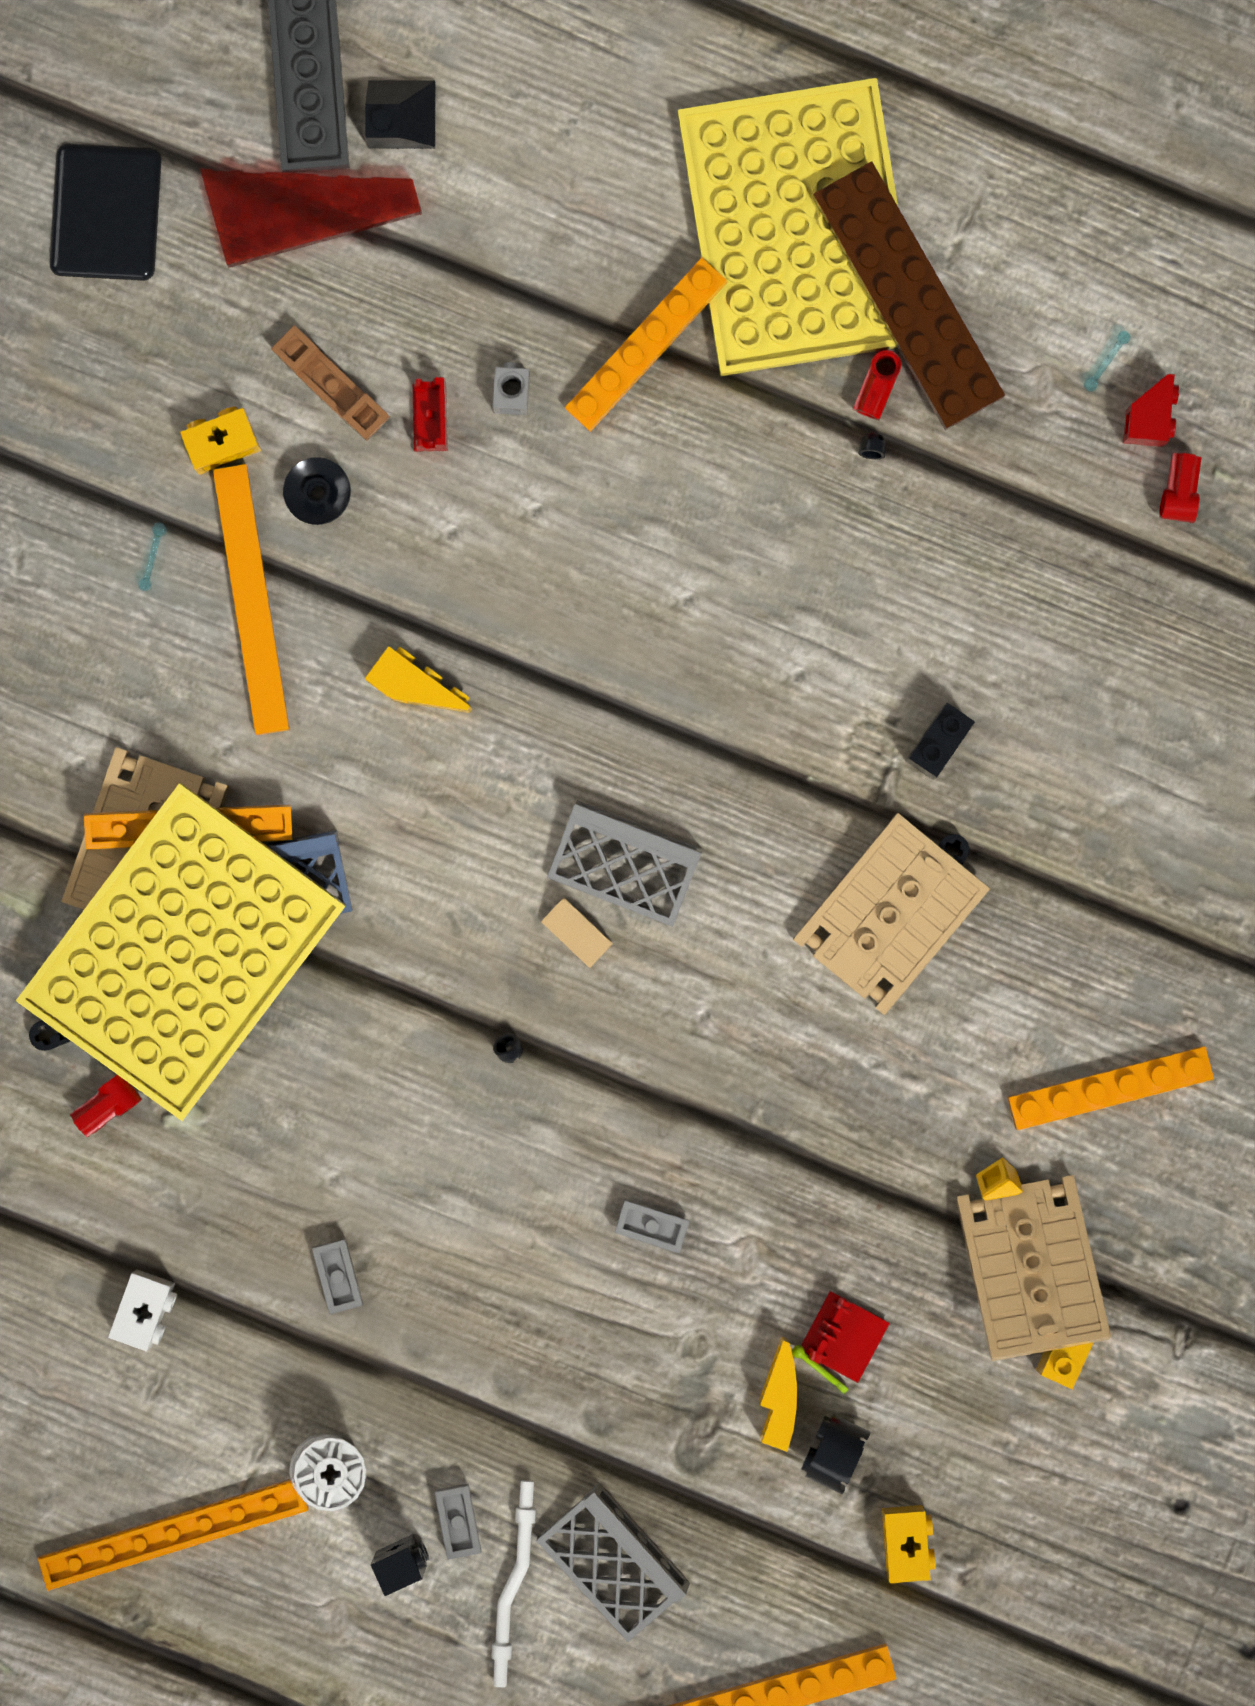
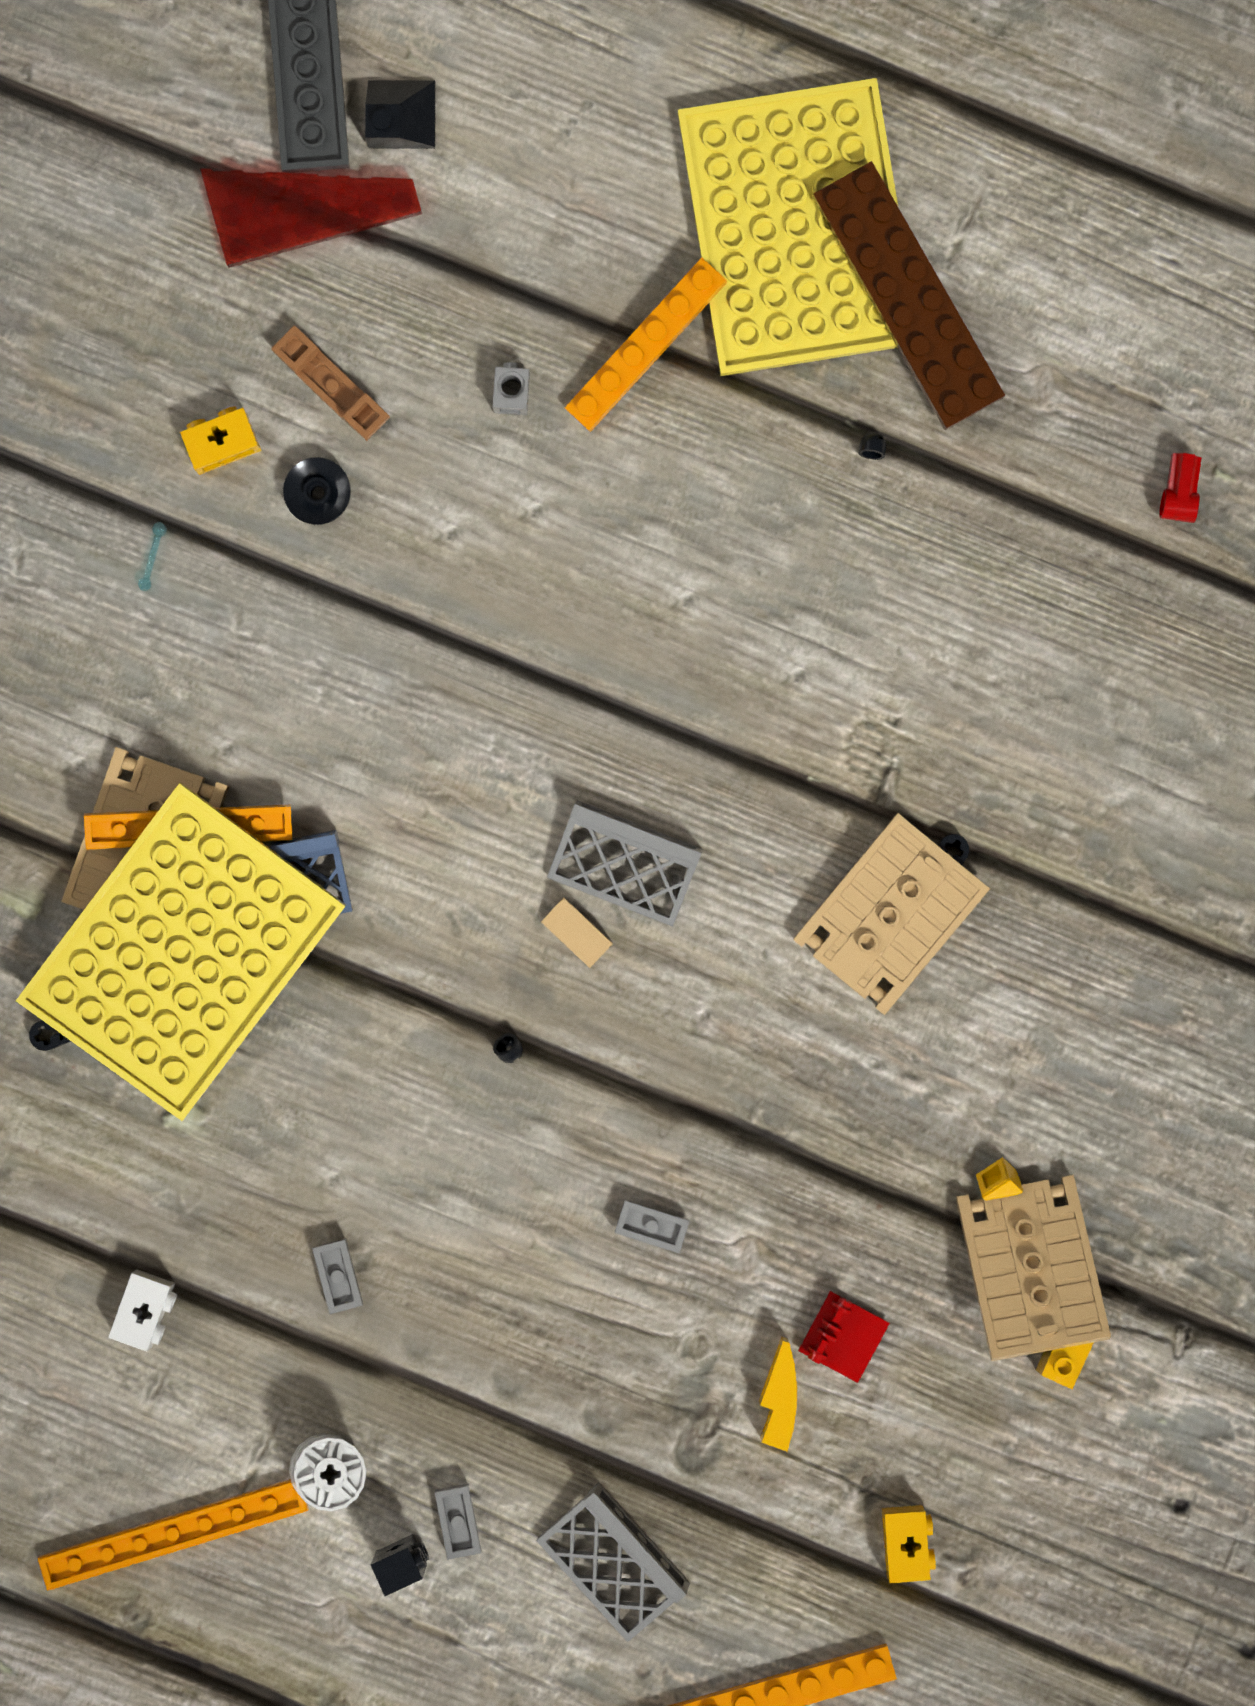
black piece [50,143,162,281] -> none
red piece [70,1075,142,1137] -> none
light orange tile [213,464,290,736] -> none
yellow slope [365,646,472,713] -> none
red hinge [412,377,448,452] -> none
white bar [491,1480,536,1687] -> none
lime hinge [792,1345,849,1394] -> none
black brick [801,1414,871,1495] -> none
red piece [852,350,901,421] -> none
black brick [905,703,975,780] -> none
light orange plate [1007,1046,1214,1131] -> none
clear light blue hinge [1084,331,1131,391] -> none
red slope [1123,374,1179,447] -> none

